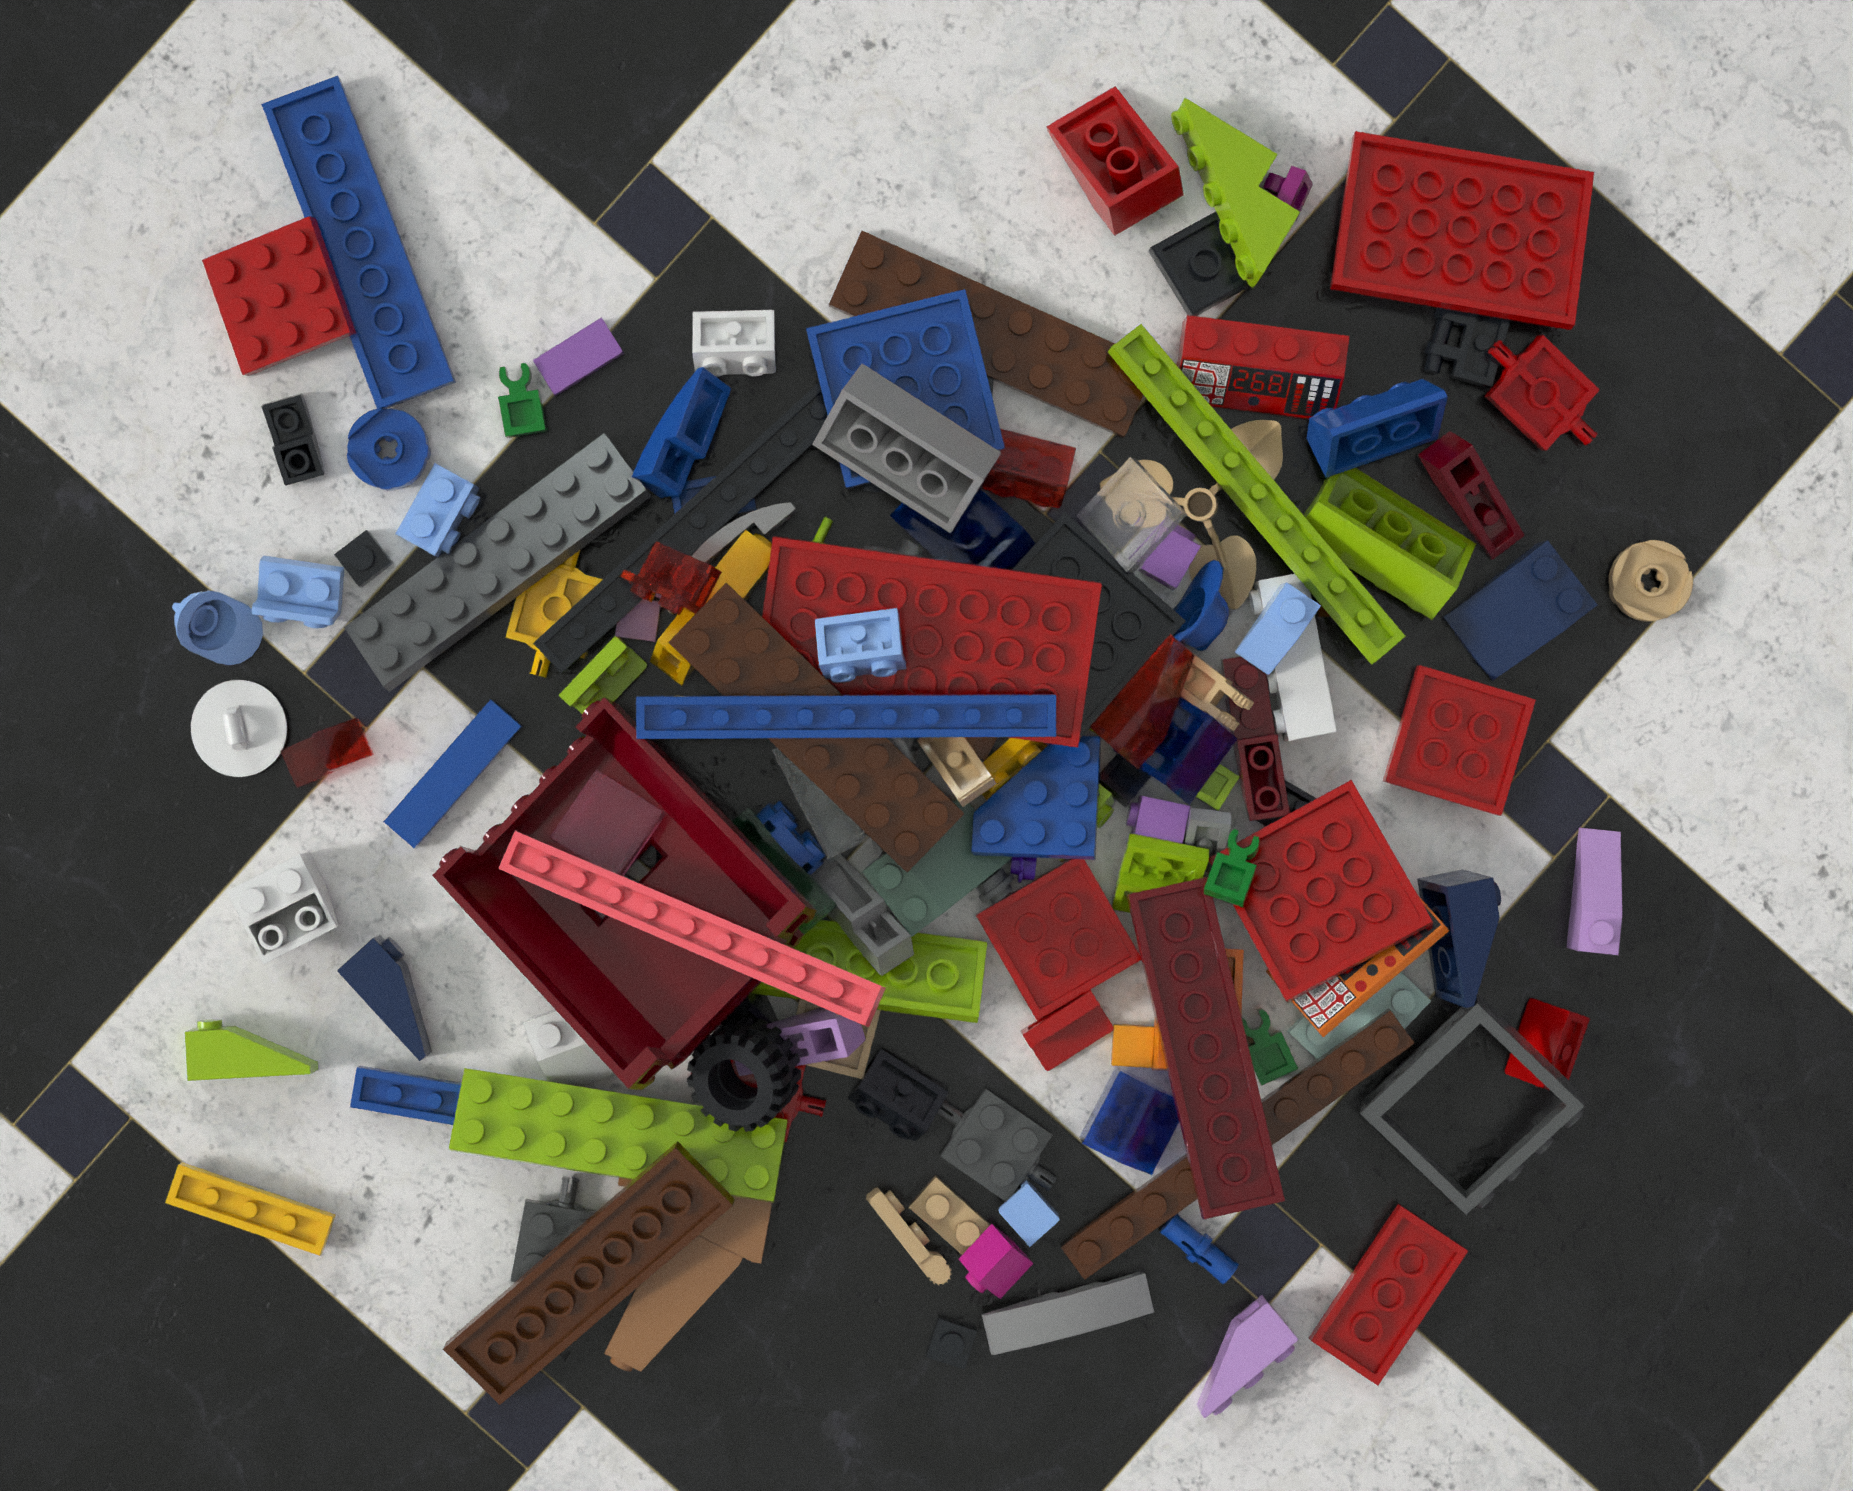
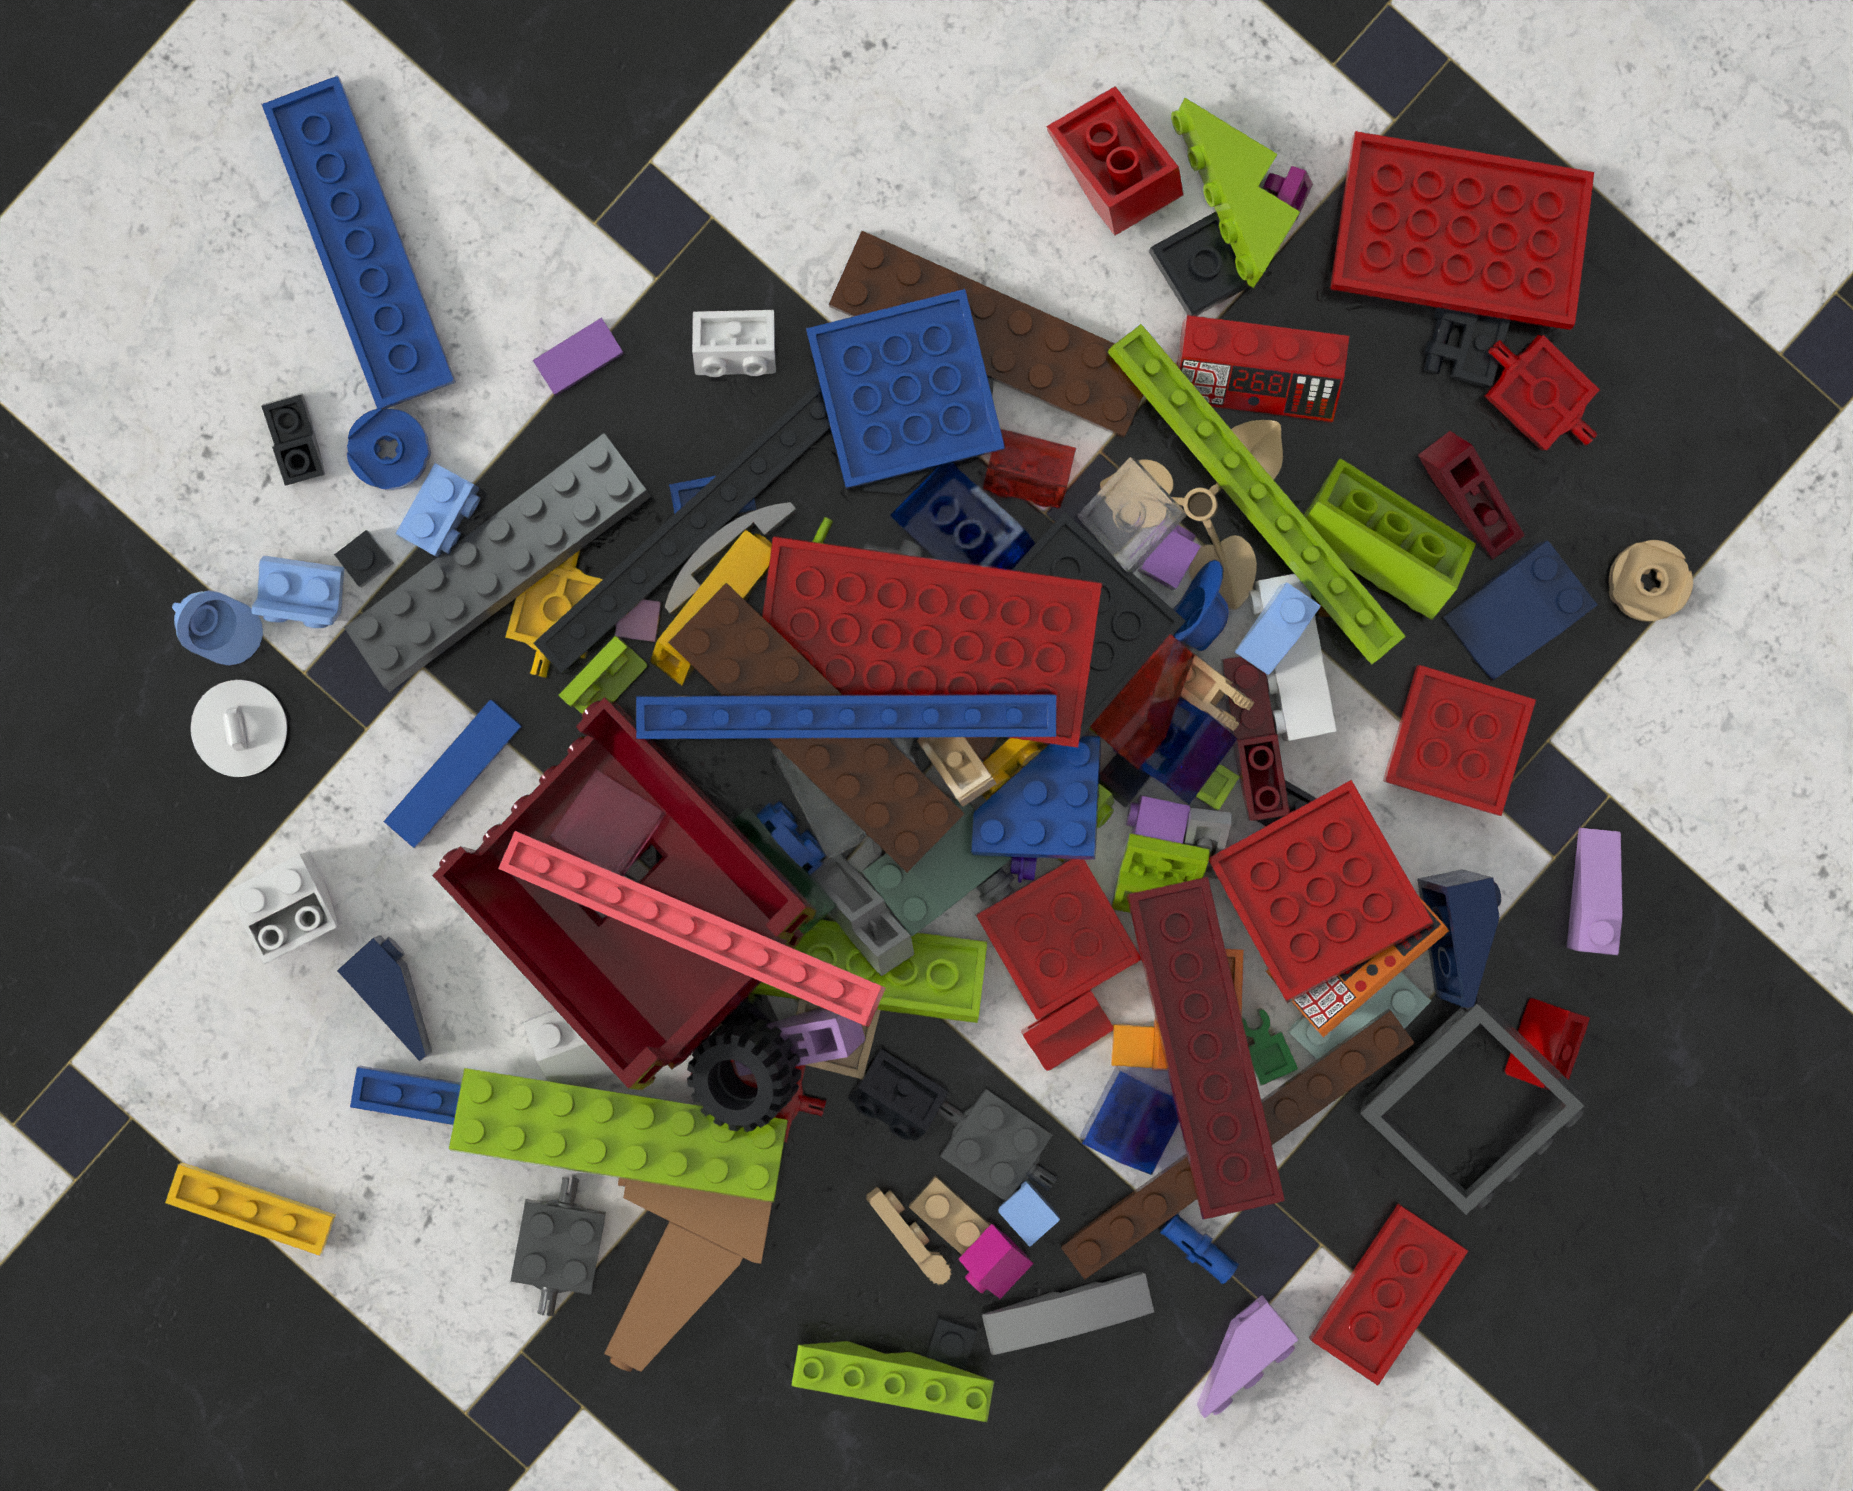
lime slope [185,1019,319,1081] -> none
red plate [202,216,356,376] -> none
clear red slope [280,718,374,788] -> none
reddish brown plate [443,1141,735,1405] -> none
green plate [498,363,547,438] -> none
clear red bracket [620,541,722,616] -> none
blue slope [632,367,732,498] -> none
light grey slope [812,364,1001,533] -> none
light blue bracket [815,608,906,682] -> none
green plate [1204,829,1259,907] -> none
blue slope [1306,379,1448,478] -> none
none -> lime slope [791,1341,994,1422]

